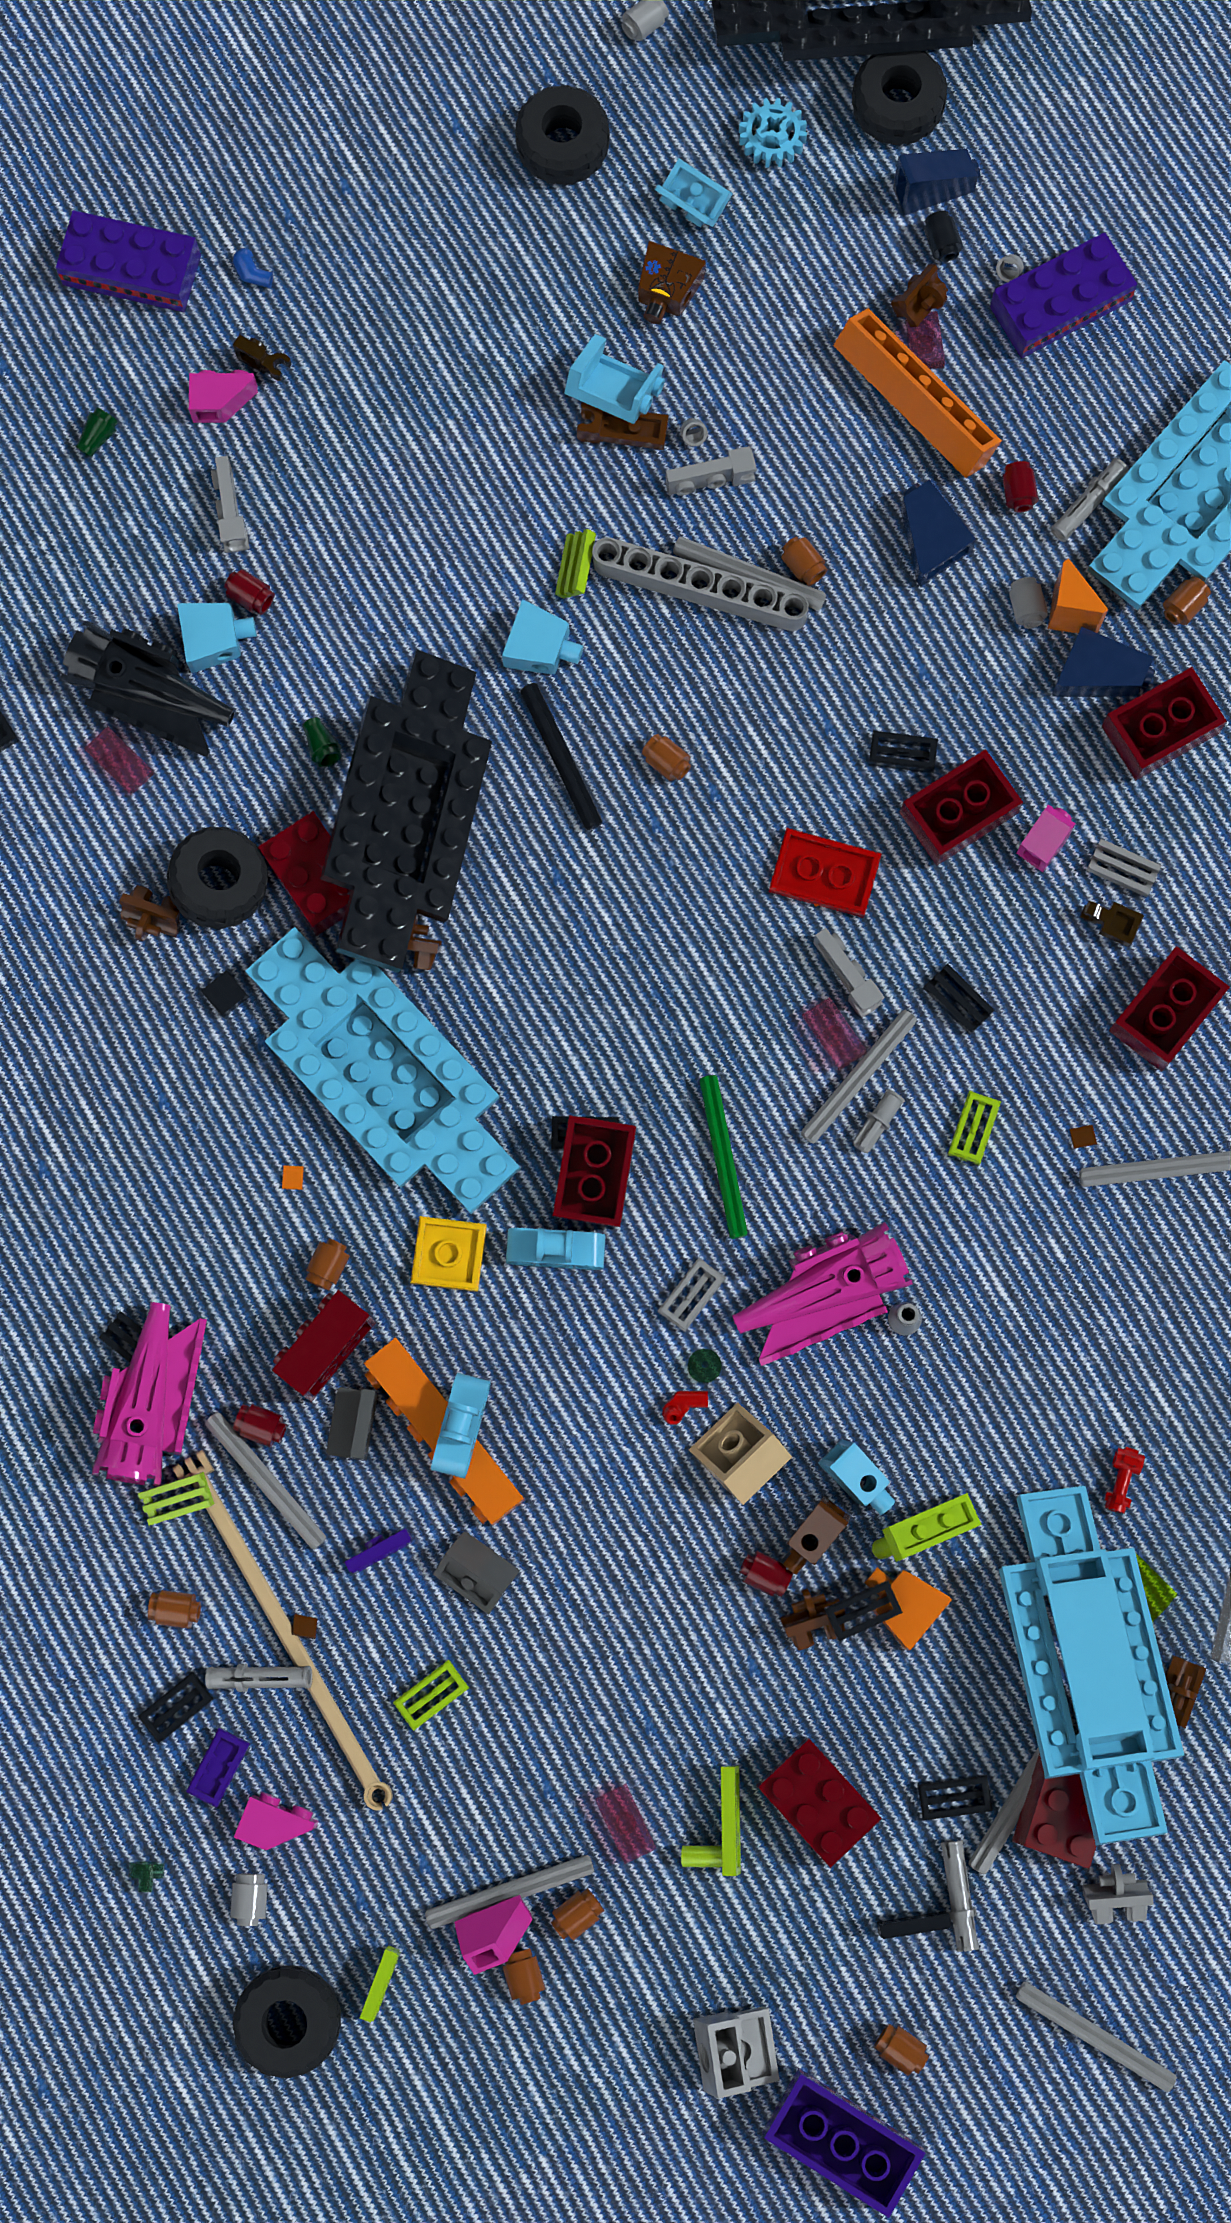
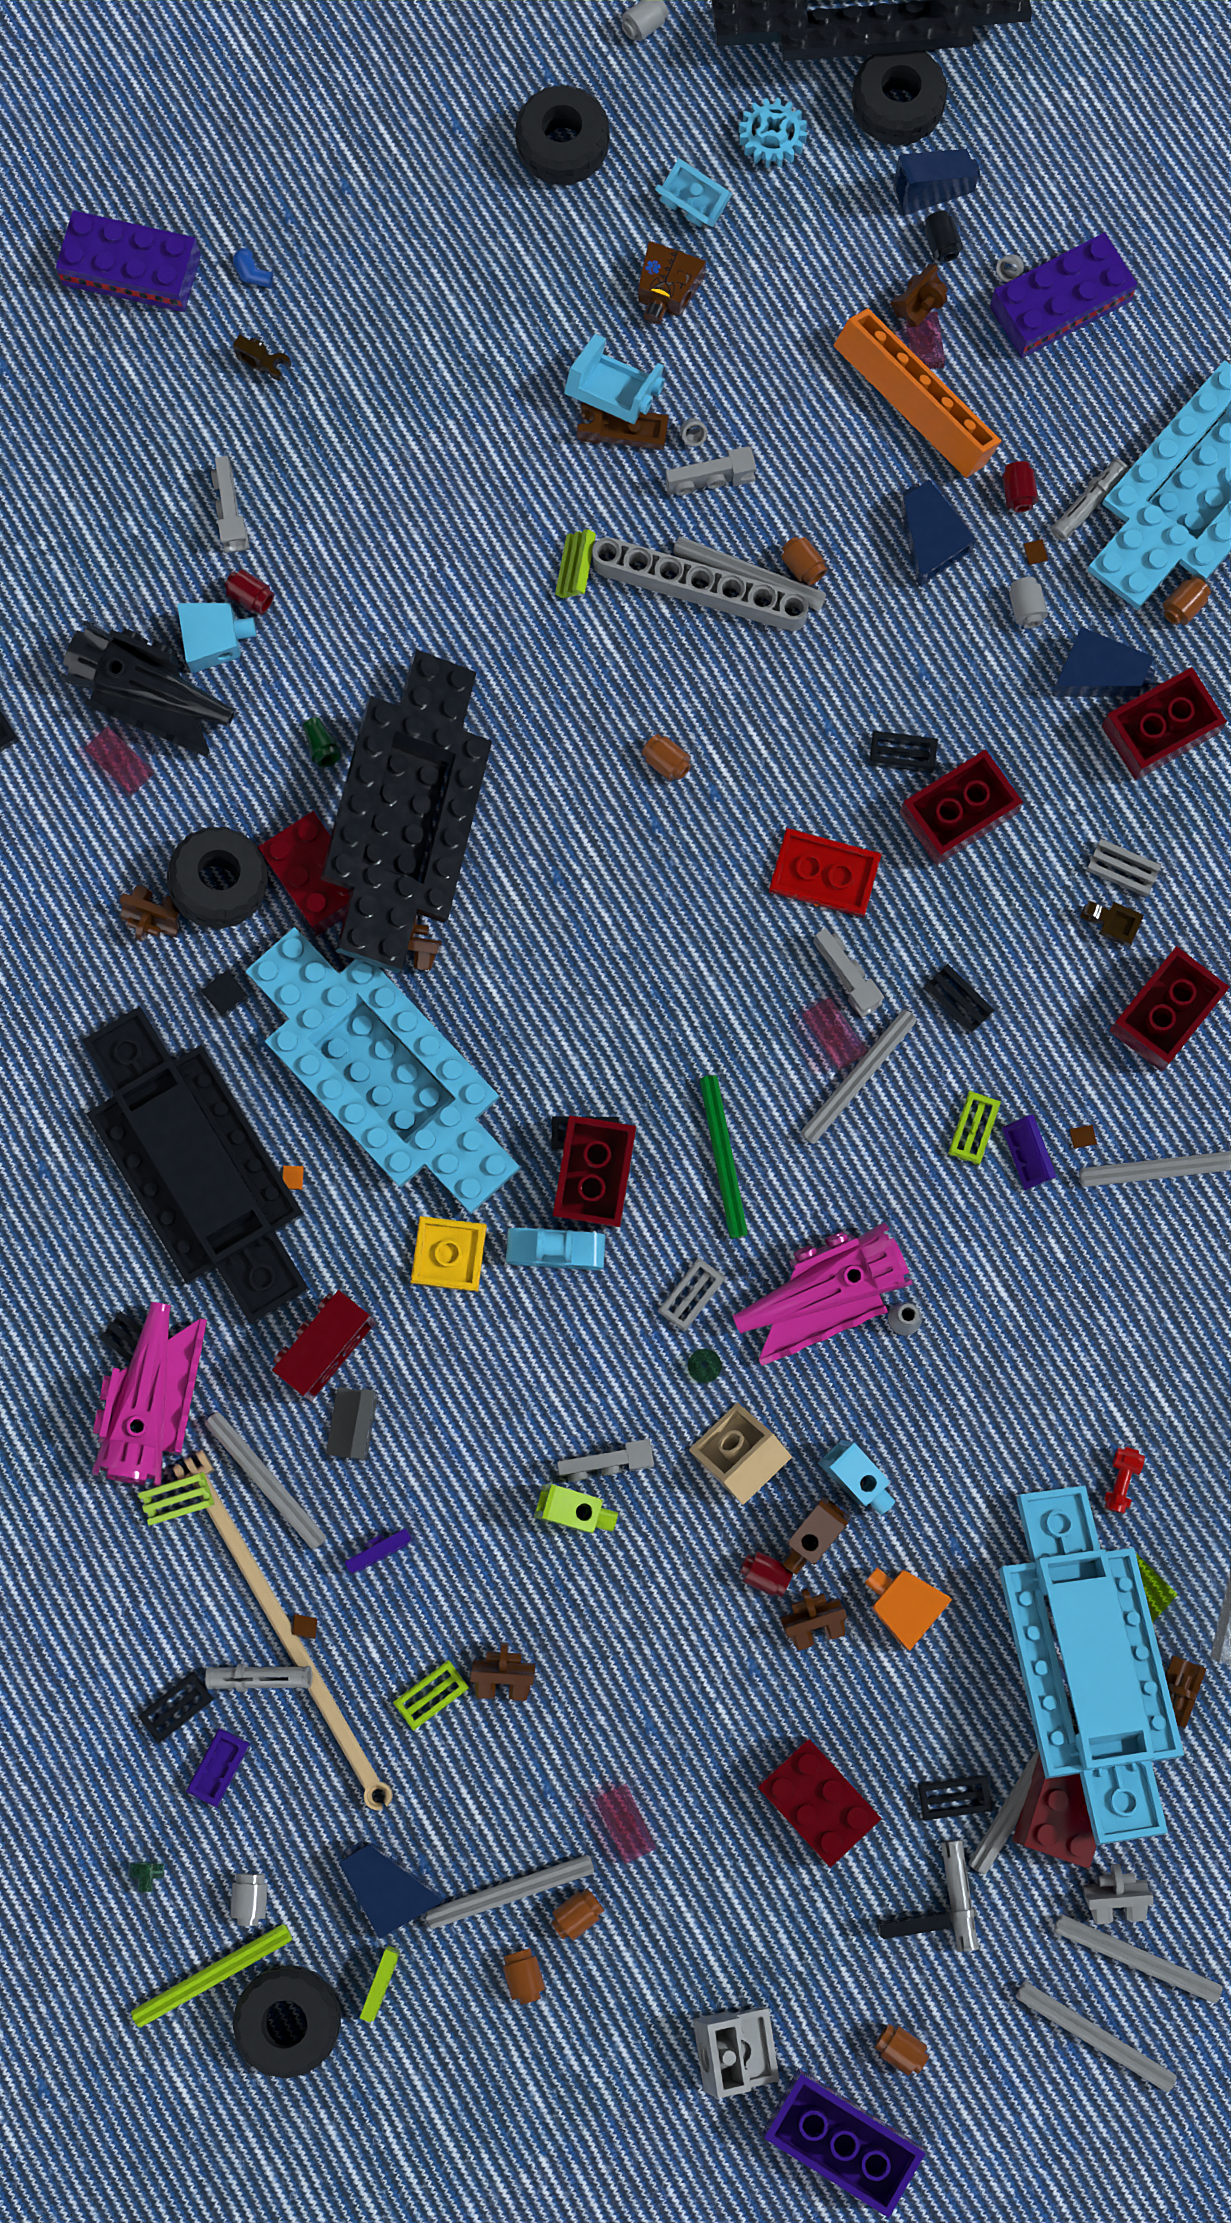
dark green cone [75,407,118,458] -> none
dark orange brick [148,1590,201,1629] -> none
dark pink slope [188,370,258,423] -> none
dark red brick [233,1404,287,1447] -> none
dark pink slope [234,1792,319,1850] -> none
dark orange brick [305,1238,350,1291] -> none
orange brick [364,1337,525,1526] -> none
medium azure piece [431,1373,491,1479] -> none
dark grey panel [433,1532,519,1615] -> none
dark pink slope [454,1895,533,1975] -> none
medium azure torso [502,600,584,675] -> none
black axle [520,683,603,830] -> none
red arm [662,1391,708,1425] -> none
lime piece [681,1766,741,1876] -> none
black tile [823,1580,903,1641] -> none
light grey axle [853,1089,905,1153] -> none
lime piece [872,1493,982,1562] -> none
dark pink slope [1016,804,1075,872] -> none
orange slope [1048,558,1108,634] -> none
none -> black piece [82,1006,310,1325]
none -> lime axle [131,1924,292,2028]
none -> dark blue slope [338,1841,444,1939]
none -> reddish brown hips [470,1642,536,1701]
none -> lime torso [533,1484,618,1533]
none -> light grey plate [557,1439,654,1482]
none -> dark purple plate [1001,1115,1057,1190]
none -> reddish brown window [1023,539,1048,565]
none -> light grey axle [1054,1914,1222,2003]

